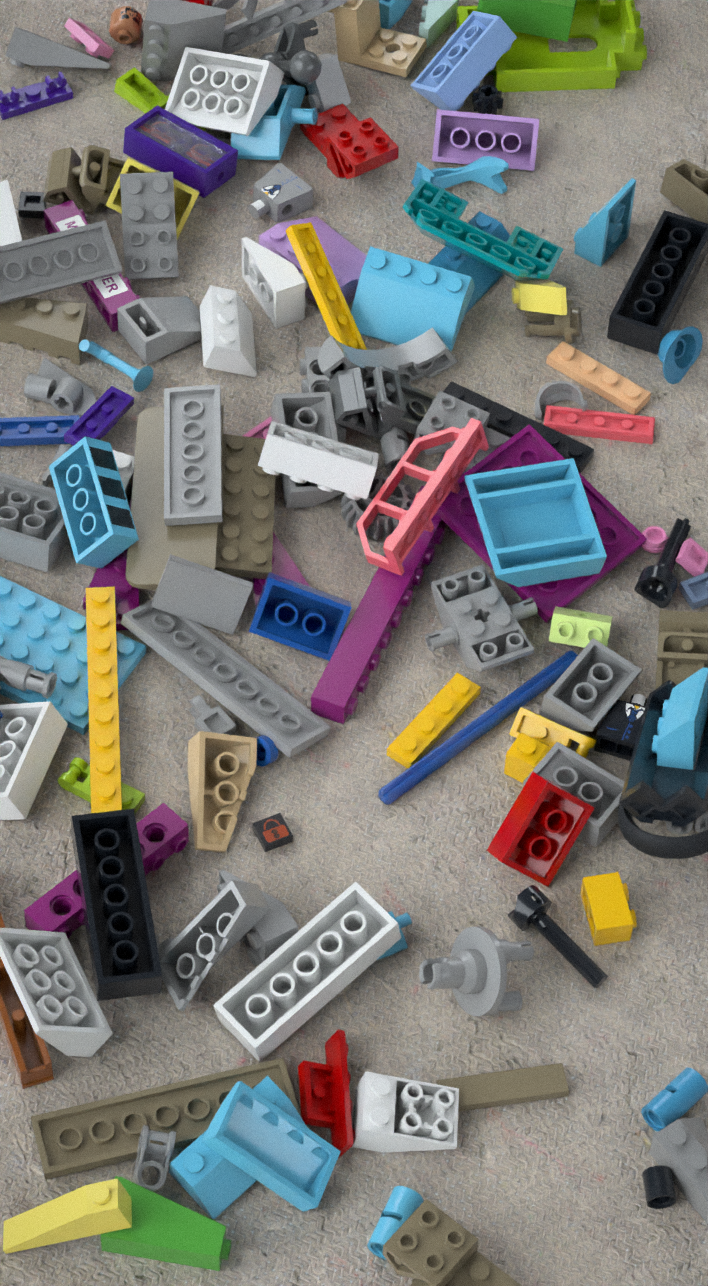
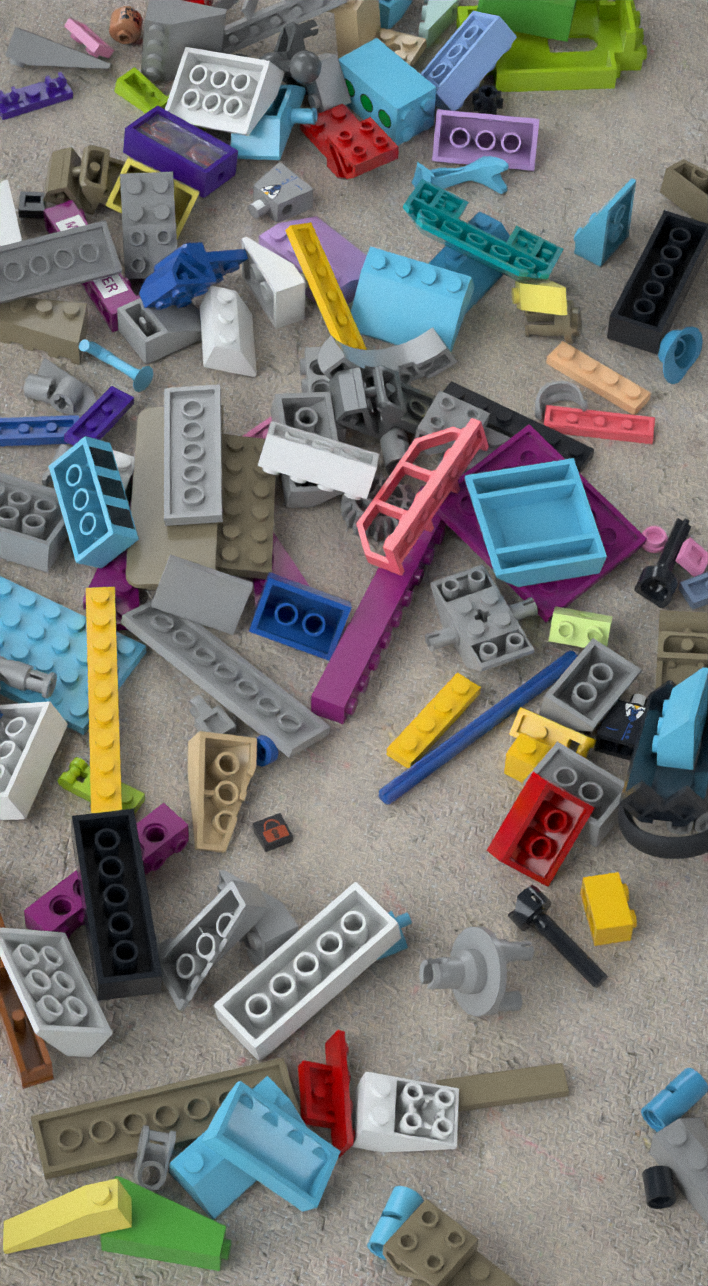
none -> blue piece [139,242,248,310]
none -> medium azure brick [338,38,436,146]

